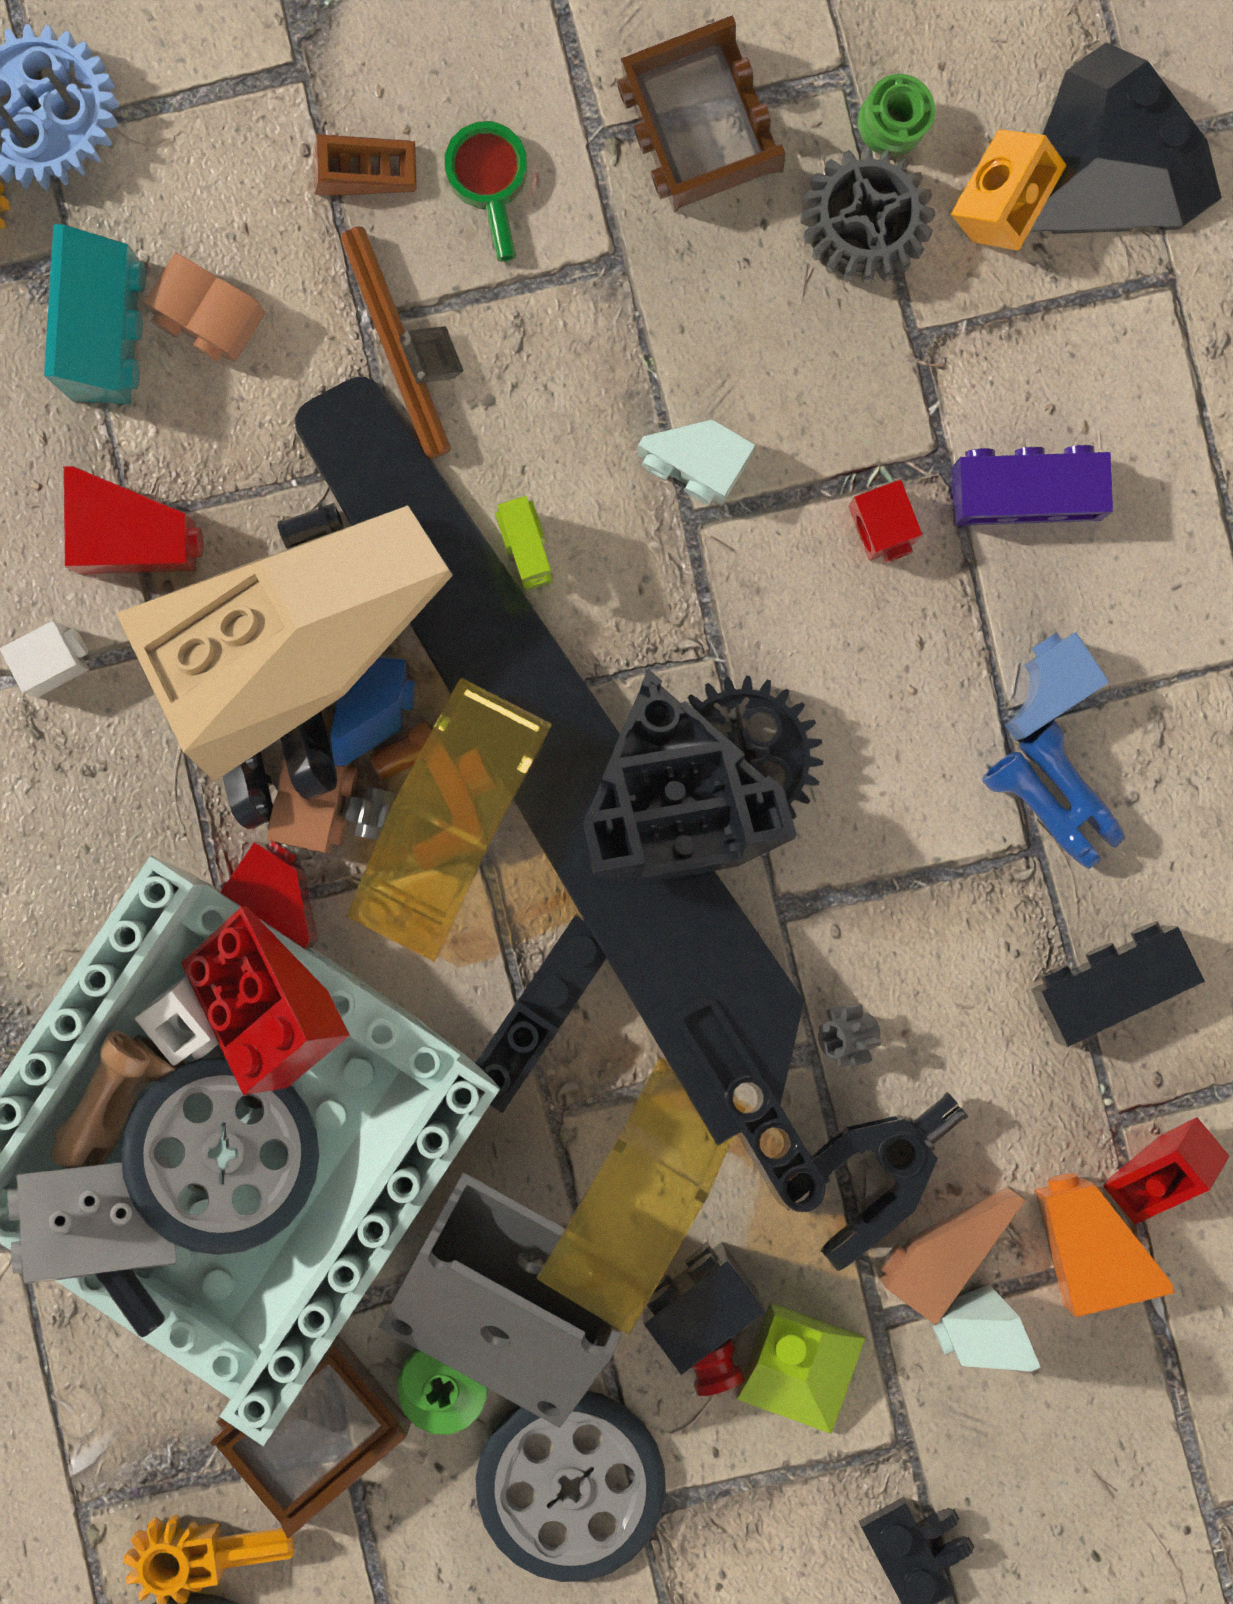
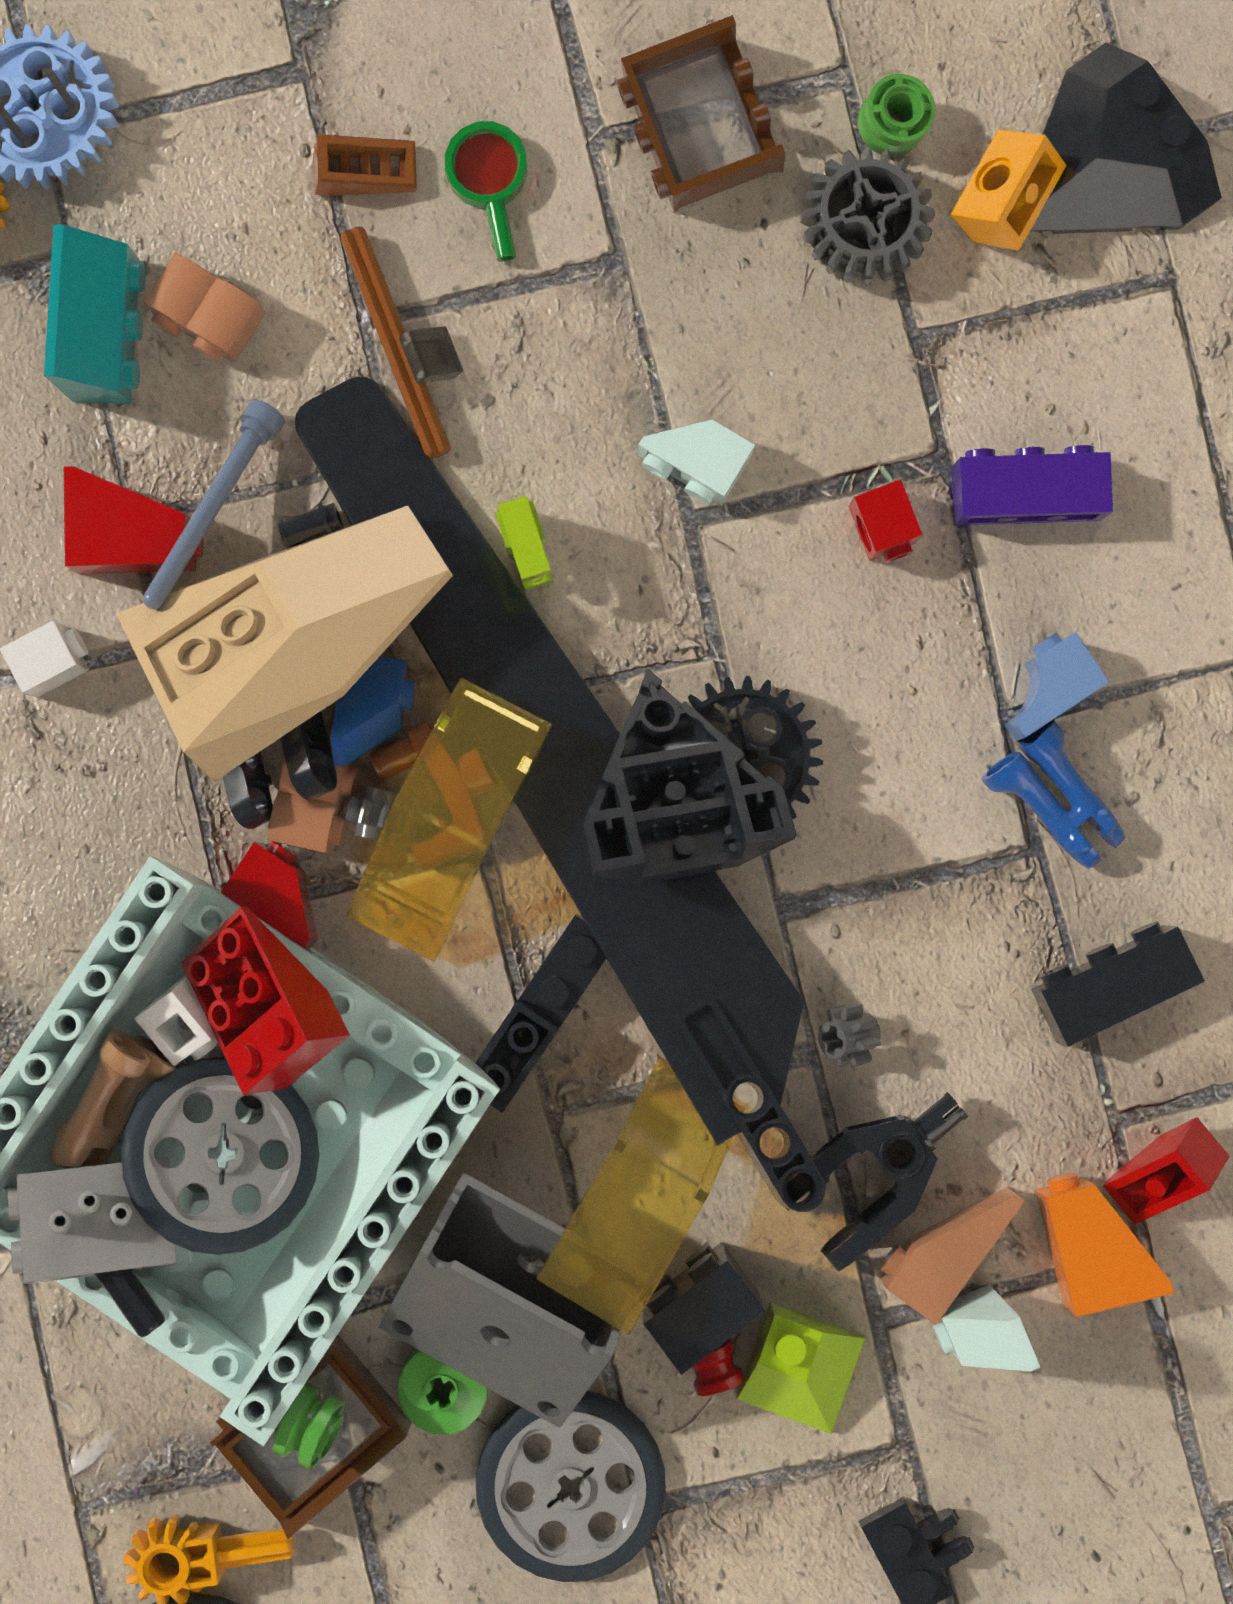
none -> sand blue piece [143,399,285,609]
none -> bright green wheel [273,1383,345,1470]

